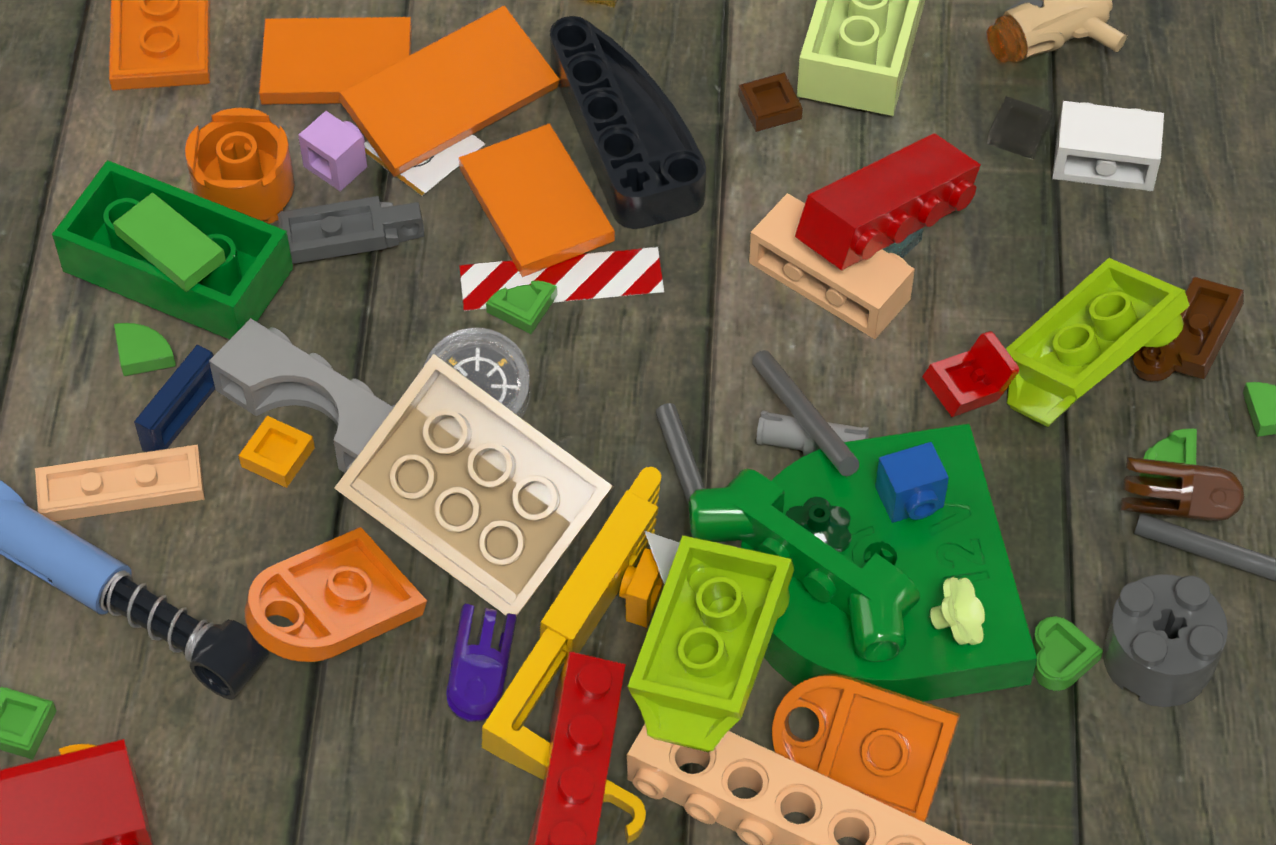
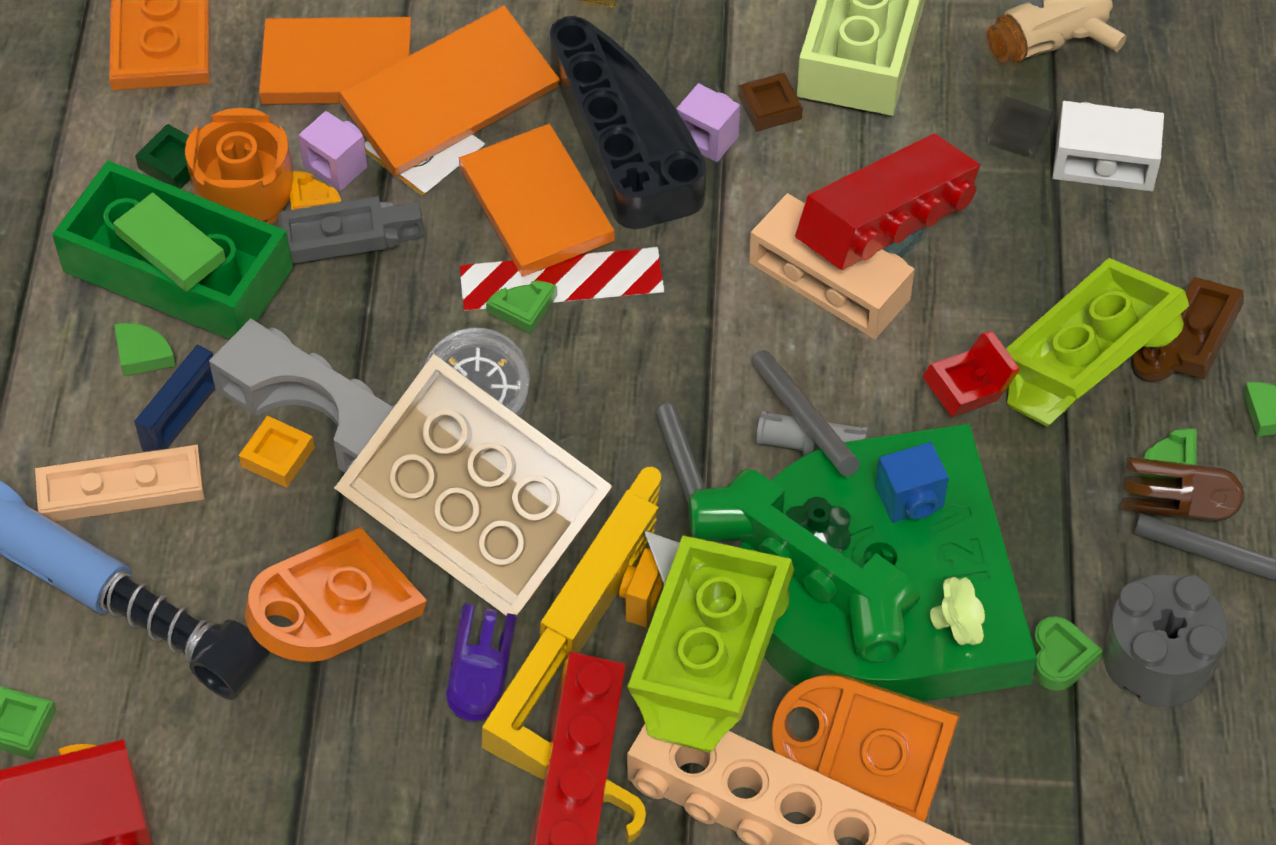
none -> dark green plate [135,123,190,188]
none -> light orange tile [290,171,342,210]
none -> lavender plate [676,83,740,162]

